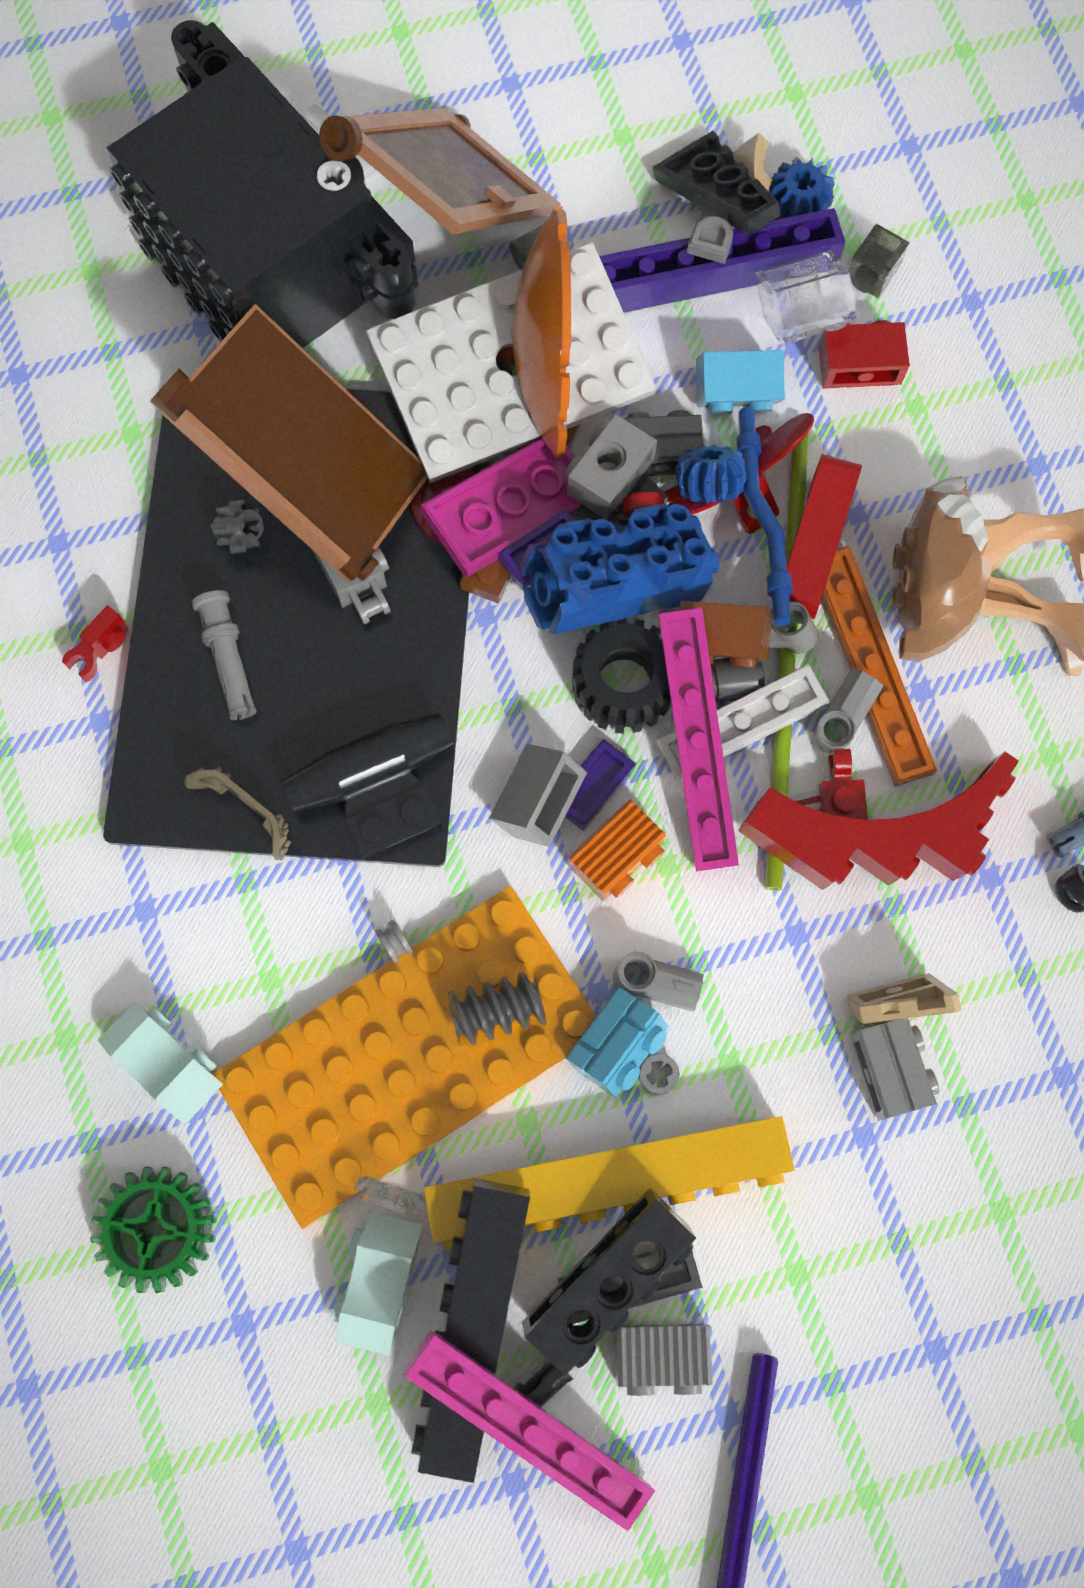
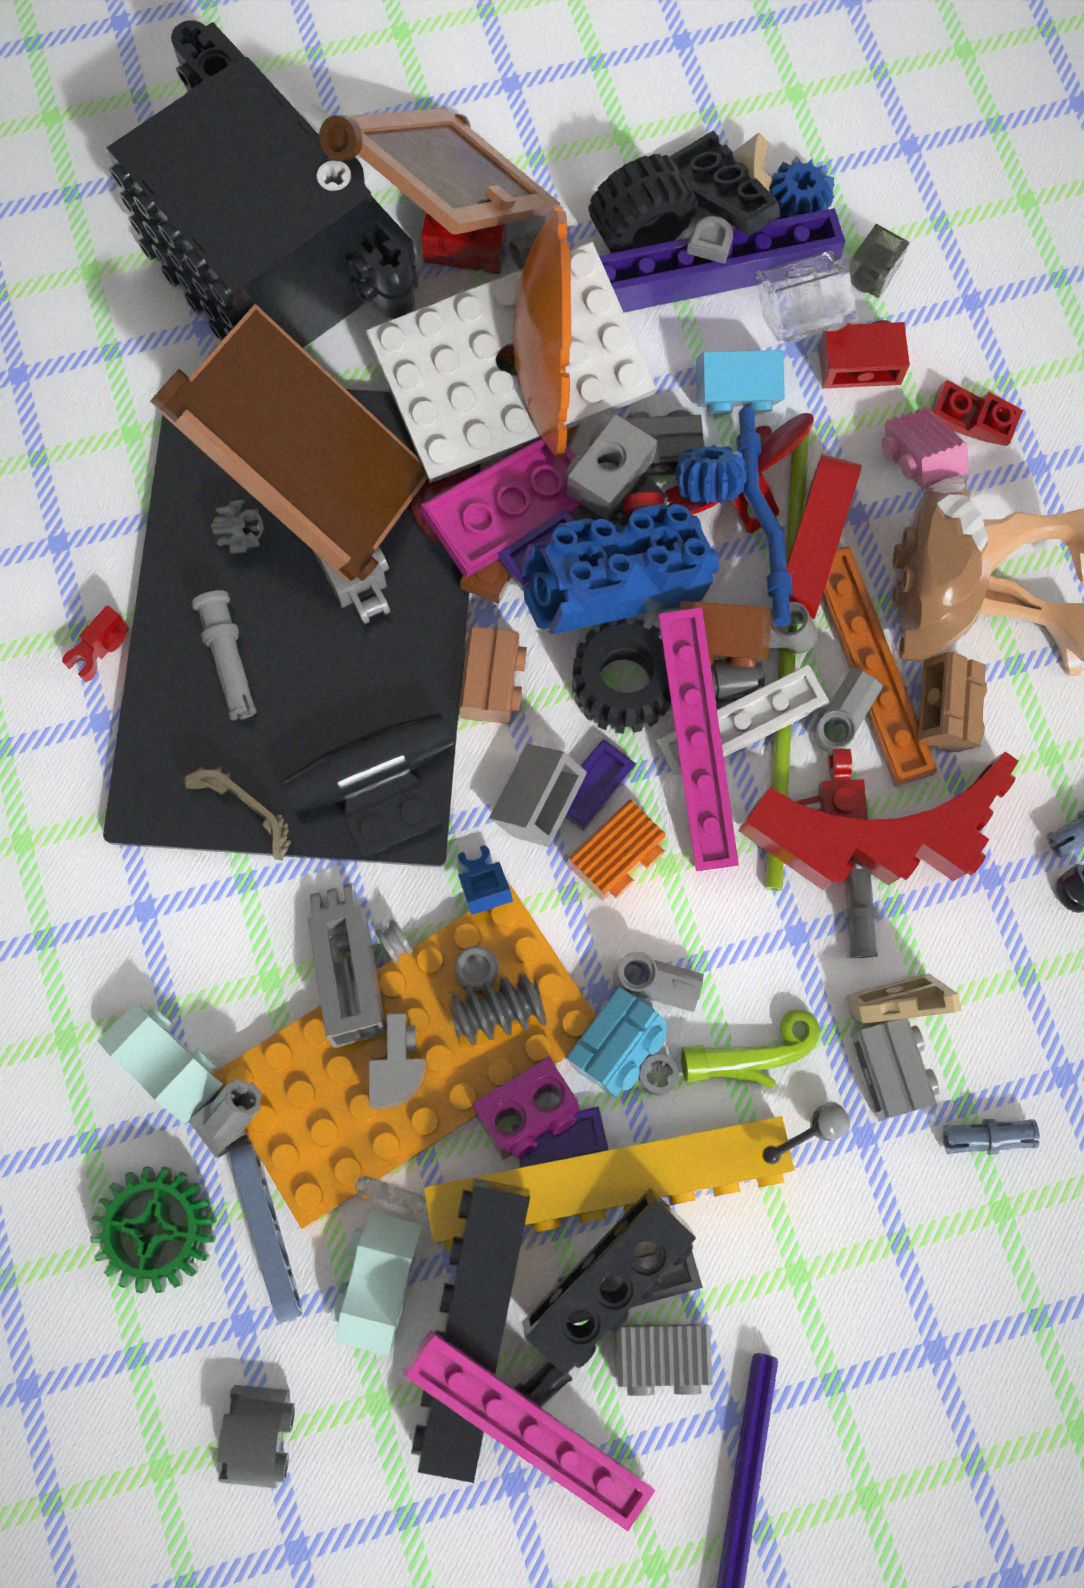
none -> light grey piece [189,1078,262,1159]
none -> dark grey cylinder [218,1385,295,1489]
none -> sand blue beam [230,1141,303,1323]
none -> light grey hinge [308,883,387,1048]
none -> light grey brick [369,1013,427,1111]
none -> red brick [421,212,507,275]
none -> light grey tile [454,946,499,992]
none -> blue plate [458,845,513,915]
none -> nougat brick [459,627,527,724]
none -> magenta brick [472,1057,579,1160]
none -> dark purple tile [512,1106,609,1168]
none -> black tyre [588,154,698,254]
none -> lime plant [681,1009,820,1088]
none -> hinge [762,1101,850,1165]
none -> dark grey pin [843,869,879,958]
none -> bright pink brick [882,406,969,490]
none -> medium nougat brick [918,652,987,753]
none -> red slope [930,380,1023,446]
none -> sand blue pin [943,1118,1040,1155]

